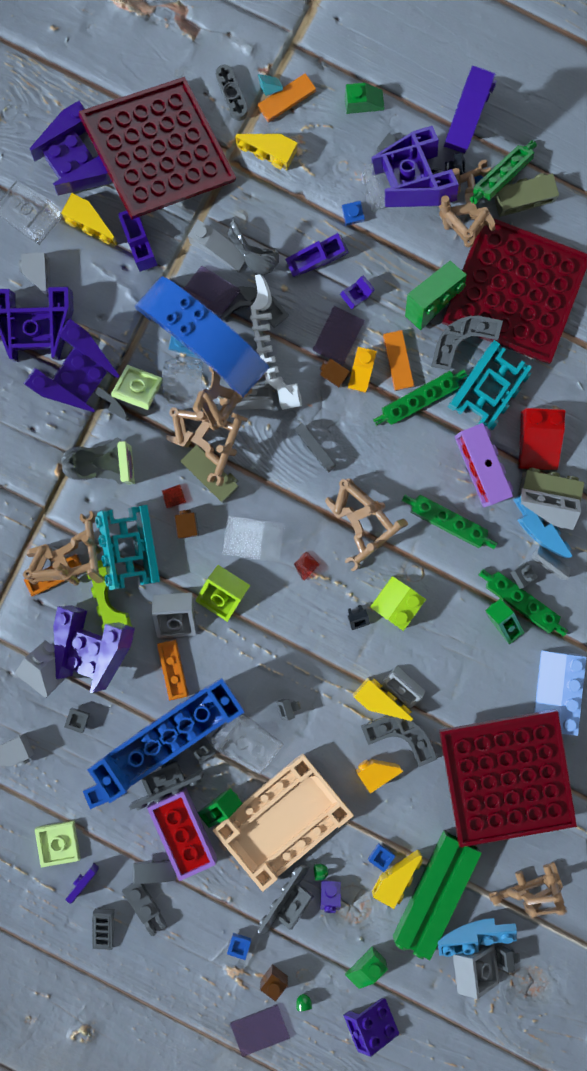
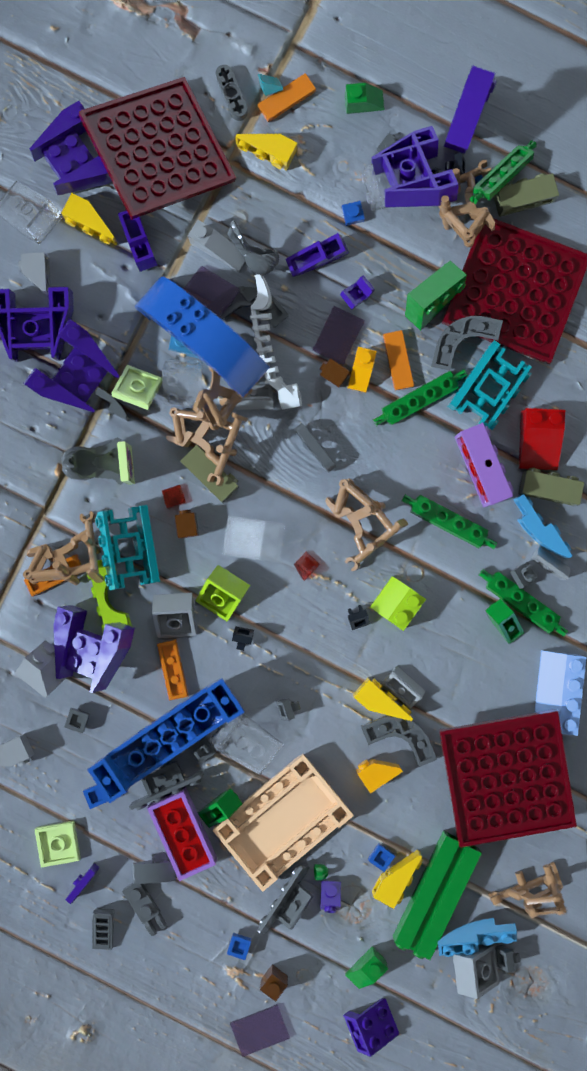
green hinge [296,994,312,1011] -> none
light grey slope [521,488,581,530] -> none
none -> black tile [232,626,254,651]

